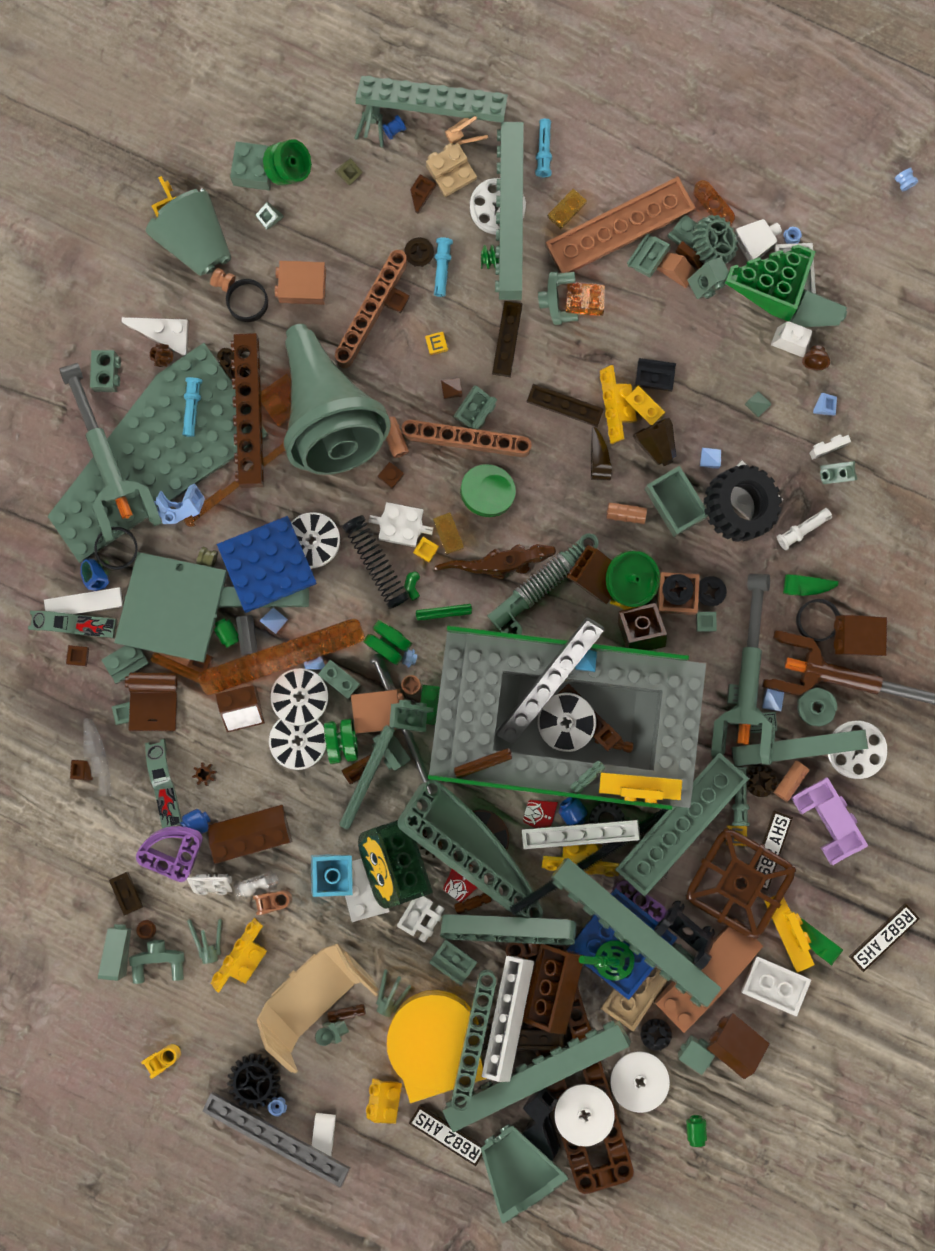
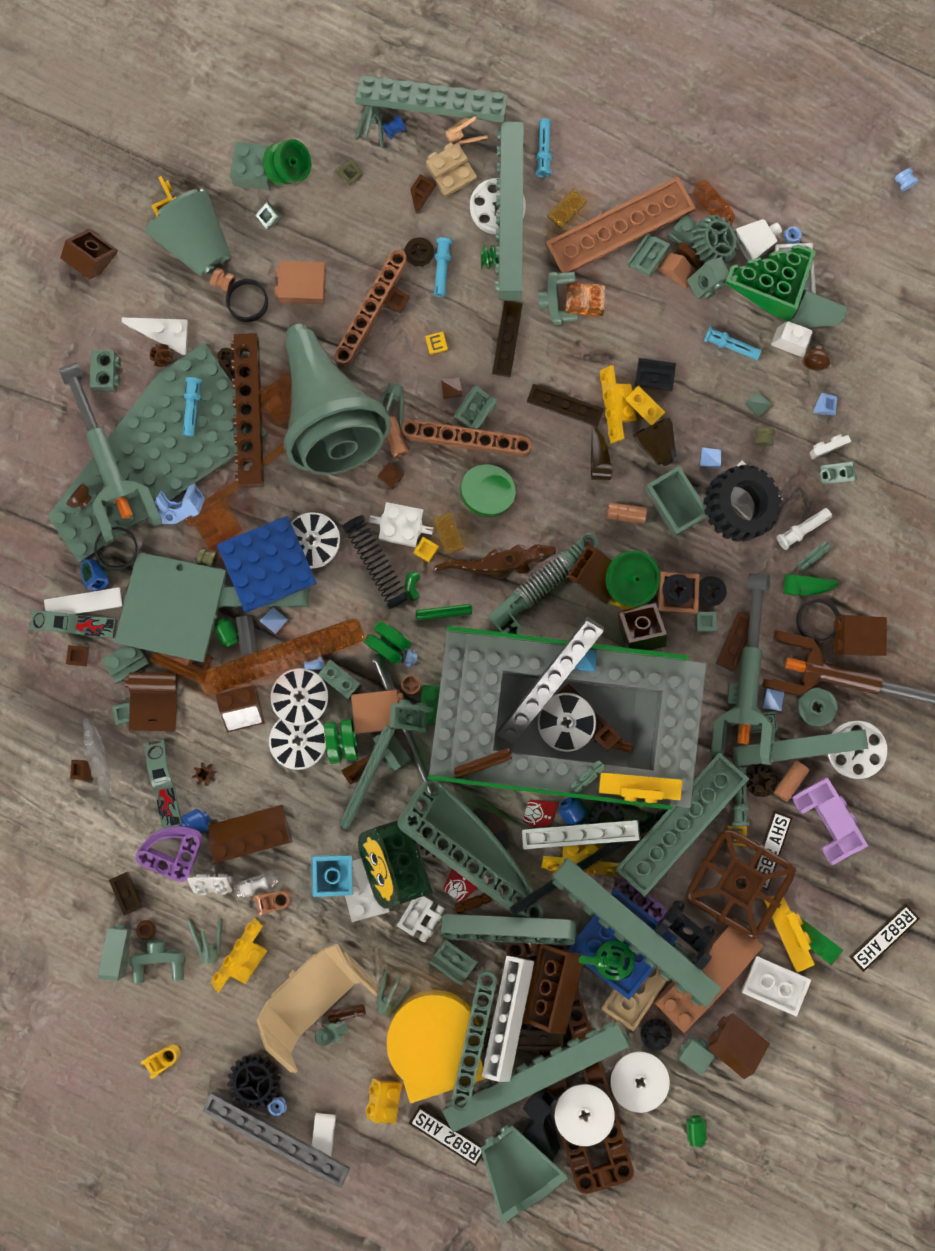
none -> reddish brown slope [60,229,118,280]
none -> reddish brown piece [66,483,92,509]
none -> clear orange plate [189,497,242,549]
none -> sand green plant [379,383,405,432]
none -> medium azure pin [704,325,761,361]
none -> reddish brown tile [716,611,750,672]
none -> olive wheel [754,427,775,447]
none -> sand green axle [797,541,831,571]

